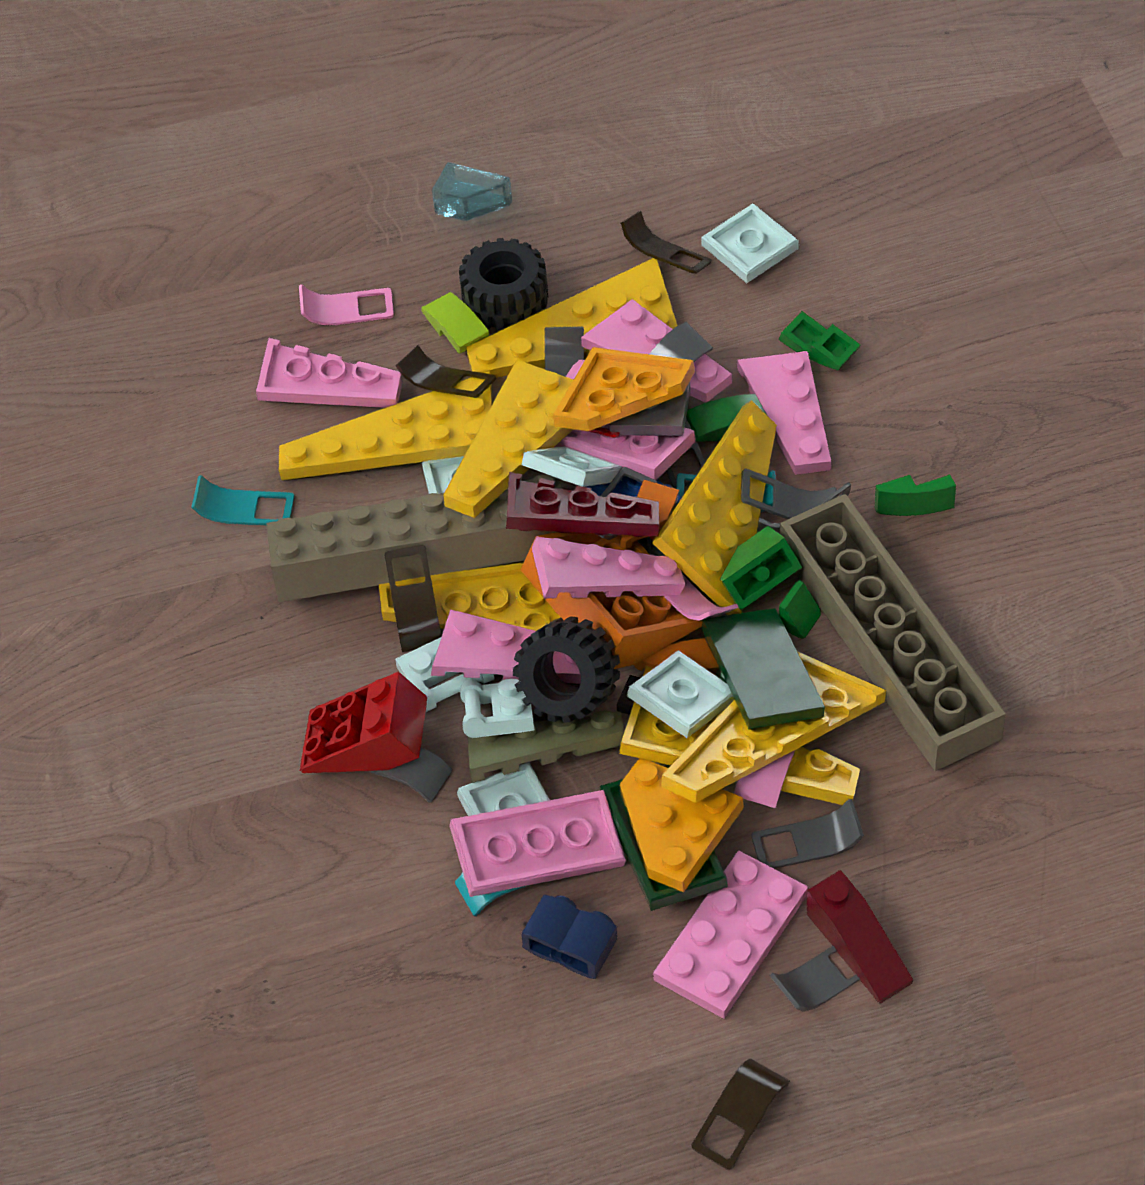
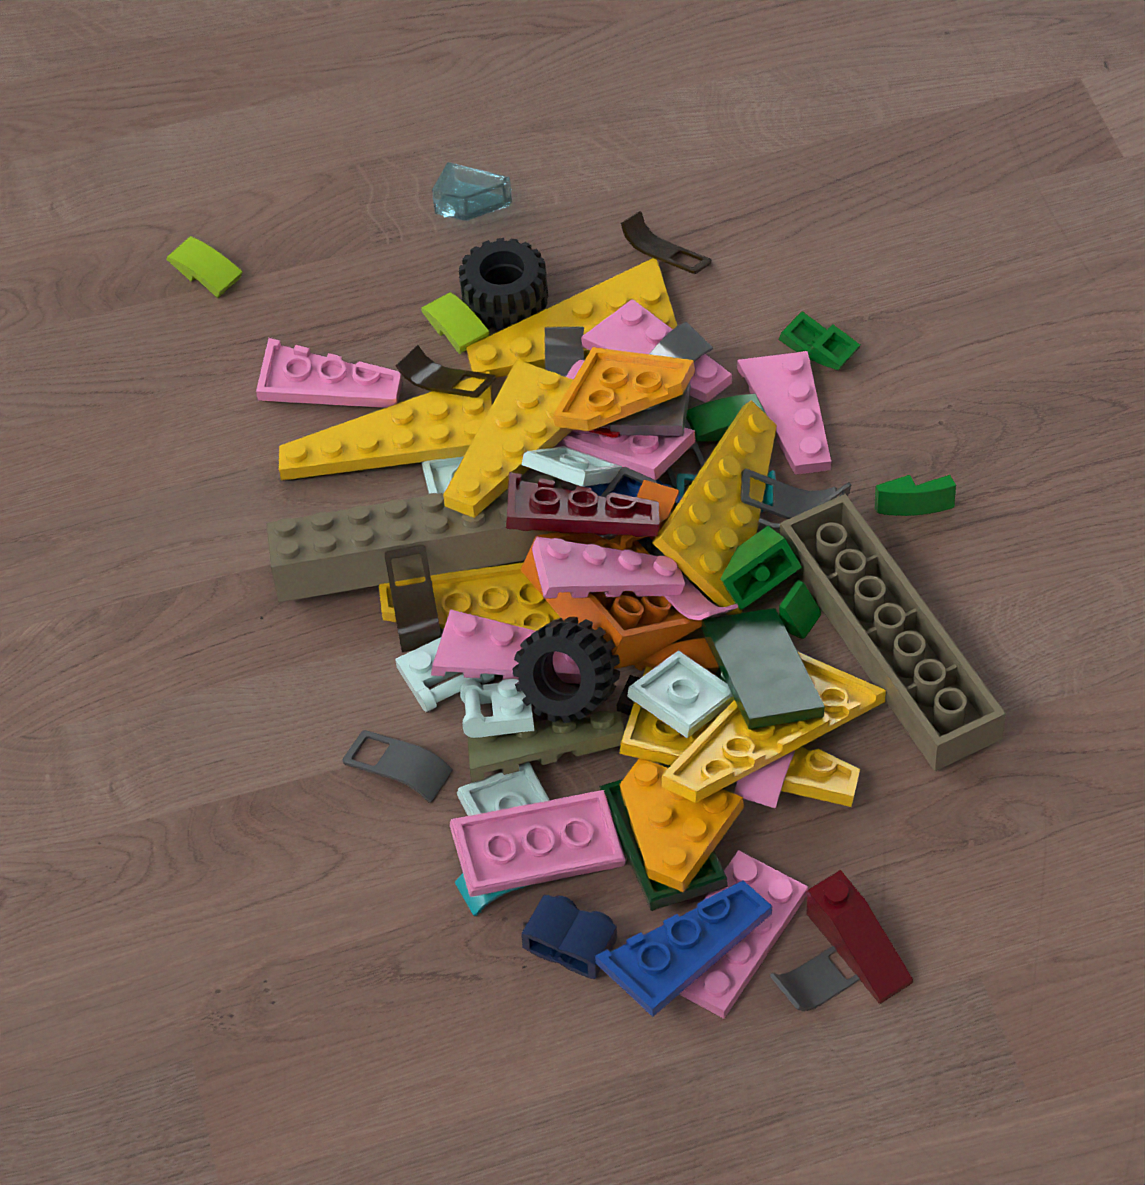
teal piece [191,475,295,526] -> none
bright pink piece [299,284,394,325] -> none
red slope [299,671,428,773] -> none
dark brown piece [691,1058,790,1170] -> none
light aqua plate [701,204,799,283] -> none
dark grey piece [751,799,864,869] -> none
none -> lime slope [166,236,243,298]
none -> blue wing [595,880,772,1017]

